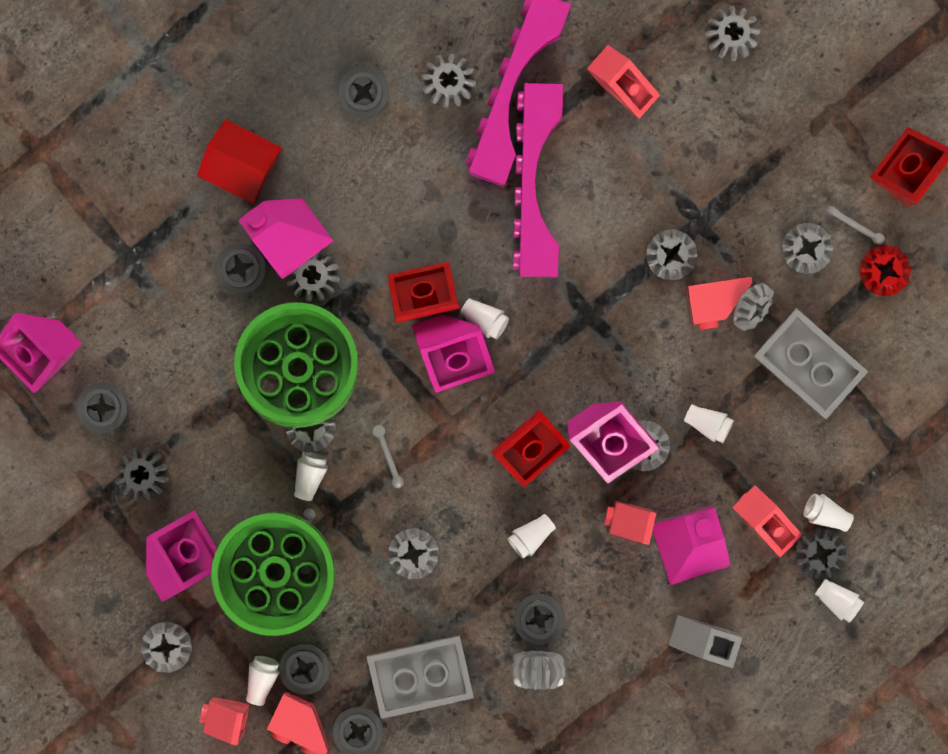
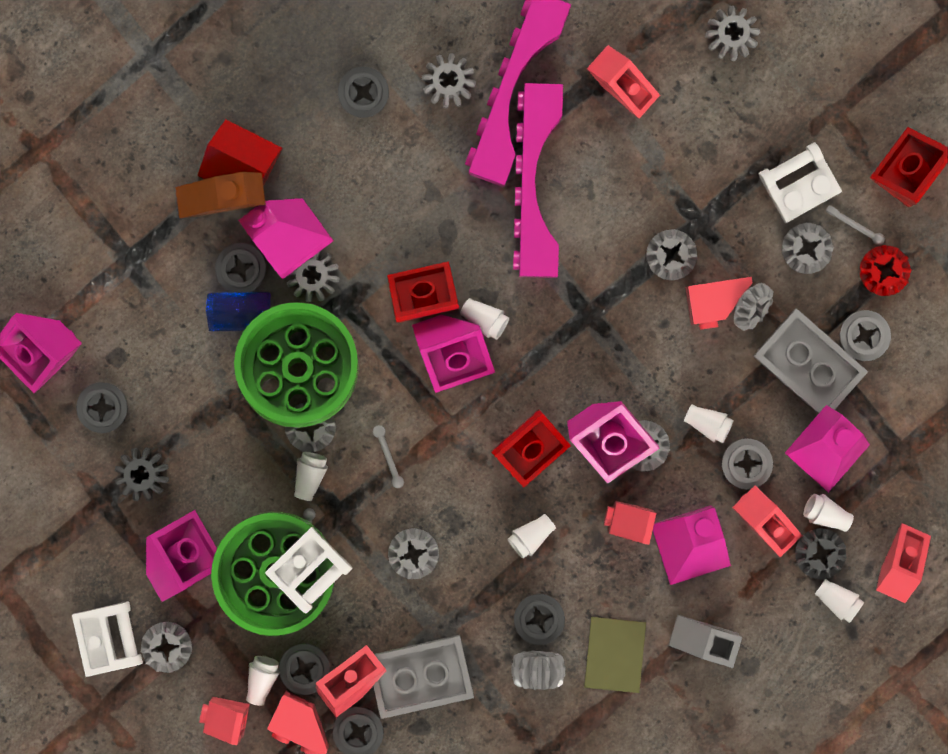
none -> white plate [72,601,143,677]
none -> dark orange slope [175,172,266,219]
none -> clear blue slope [206,292,272,331]
none -> white plate [265,527,353,614]
none -> coral slope [315,645,386,717]
none -> olive sticker [584,617,646,693]
none -> light grey gear [721,438,773,489]
none -> white plate [759,142,842,223]
none -> dark pink slope [785,405,870,493]
none -> light grey gear [839,310,891,361]
none -> coral slope [876,523,931,603]

